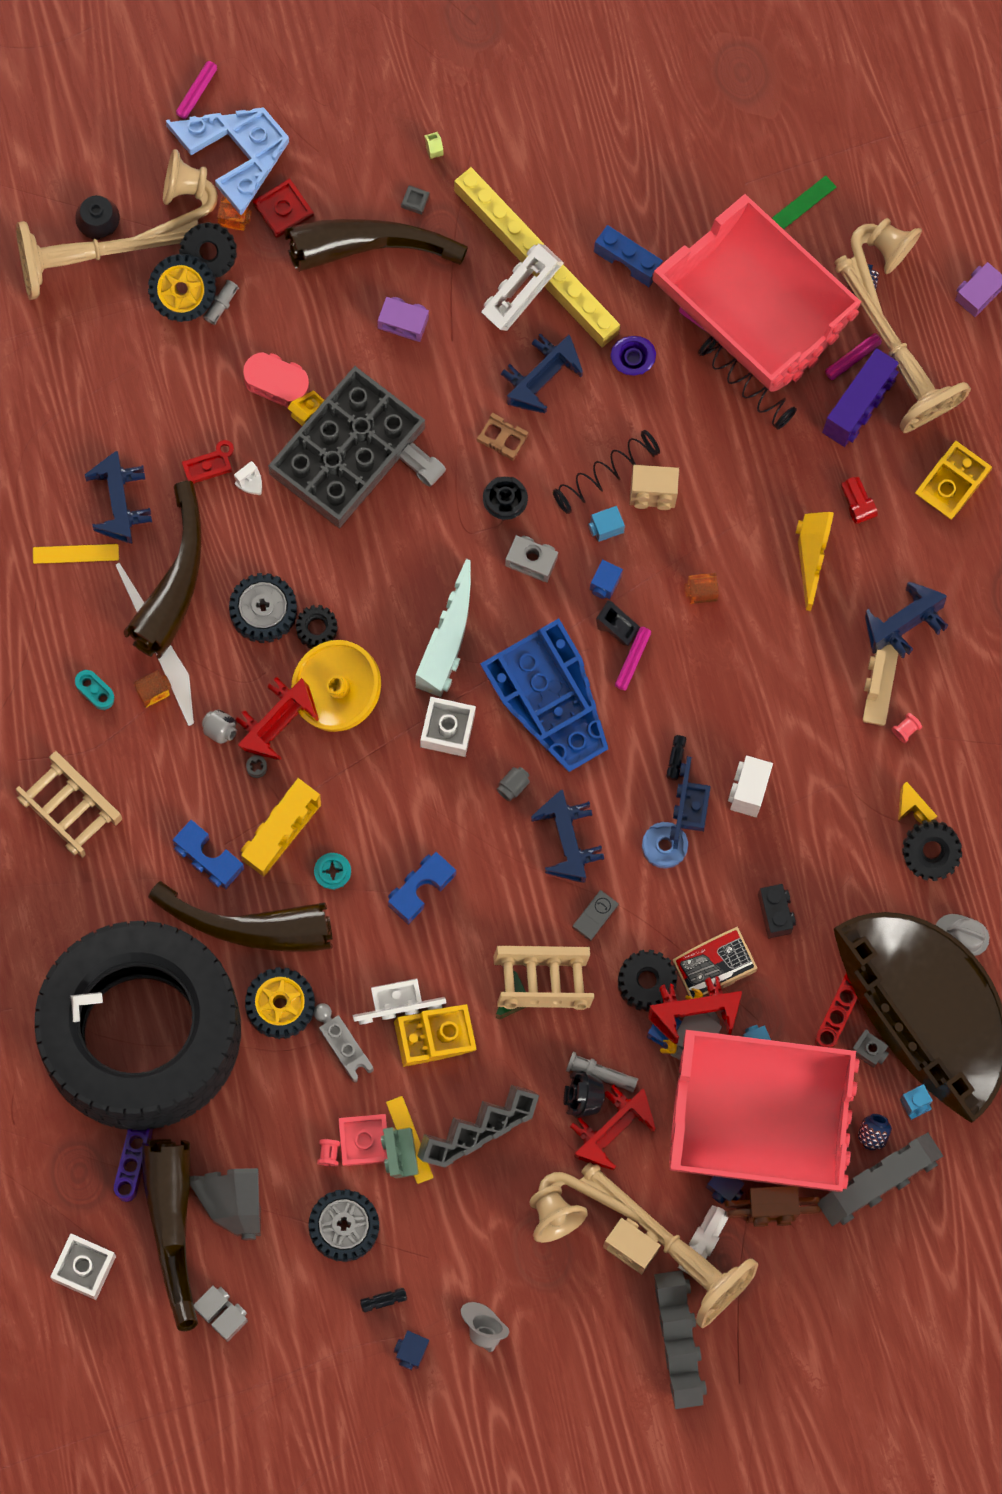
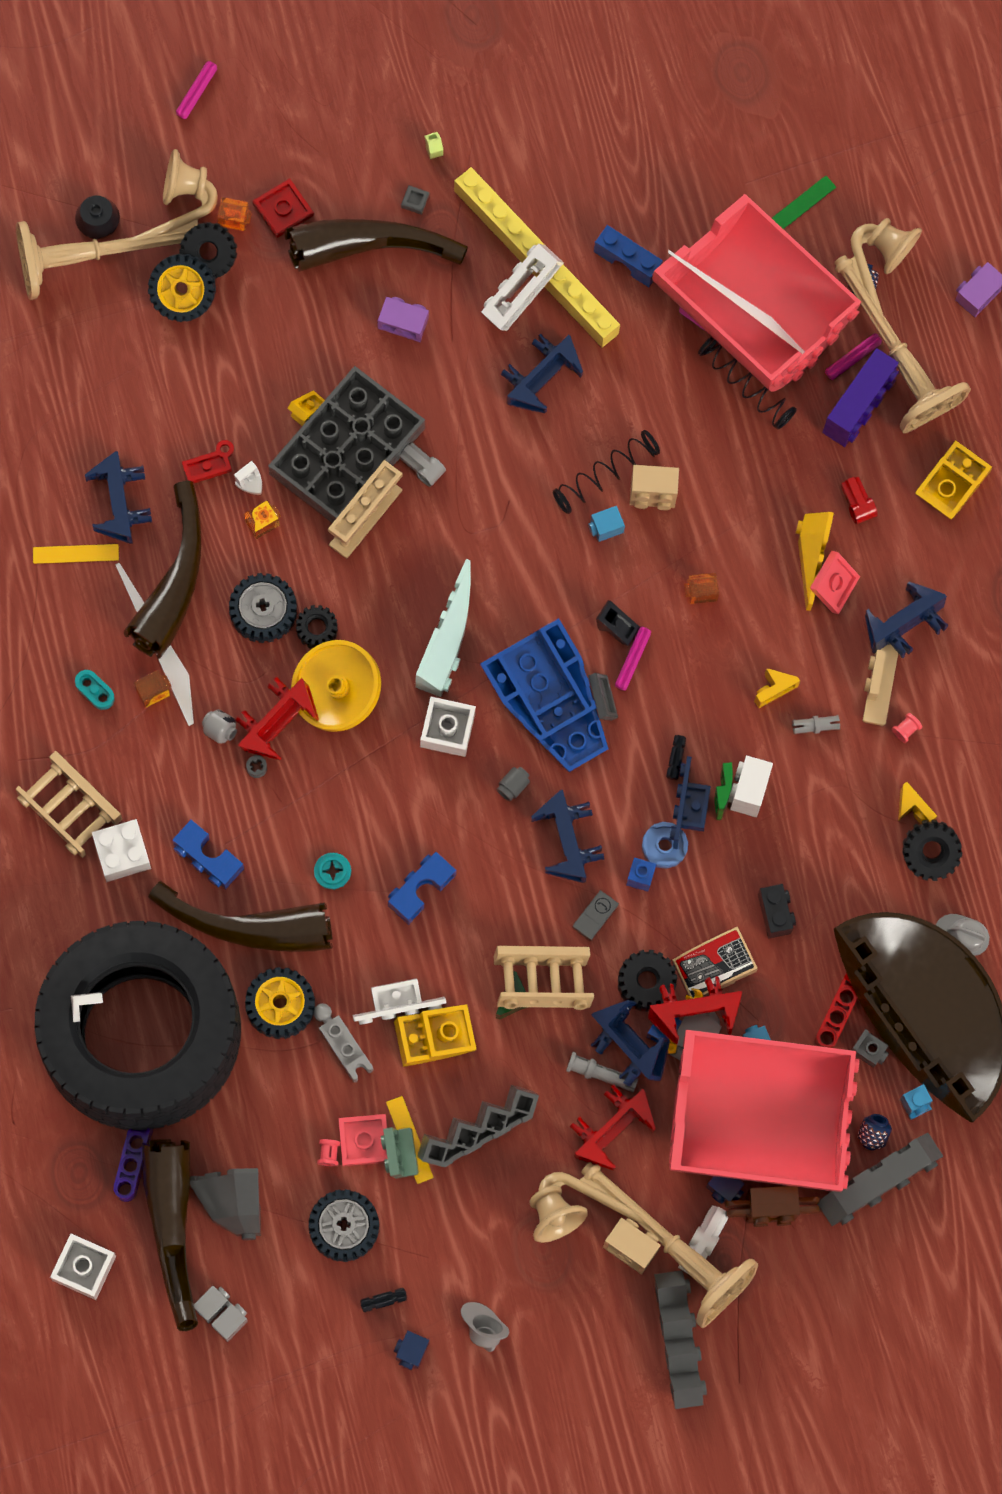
light blue wing [166,107,289,215] -> none
light grey pin [203,280,239,325] -> none
yellow wedge [241,778,321,877] -> none
coral brick [244,352,309,408] -> none
medium nougat piece [477,413,529,461] -> none
black cone [483,477,528,520] -> none
light grey brick [505,535,558,583] -> none
black cone [563,1071,605,1118] -> none
blue brick [590,559,623,599] -> none
dark purple hat [611,336,656,376] -> none
none -> white brick [92,819,151,882]
none -> brick [244,500,281,539]
none -> tan fence [328,460,403,559]
none -> dark grey tile [588,673,618,721]
none -> dark blue hose [591,1000,670,1087]
none -> blue brick [626,857,656,892]
none -> white sticker [668,250,805,354]
none -> green slope [714,762,733,820]
none -> yellow slope [754,669,800,708]
none -> light grey pin [792,715,840,735]
none -> coral tile [810,551,860,614]

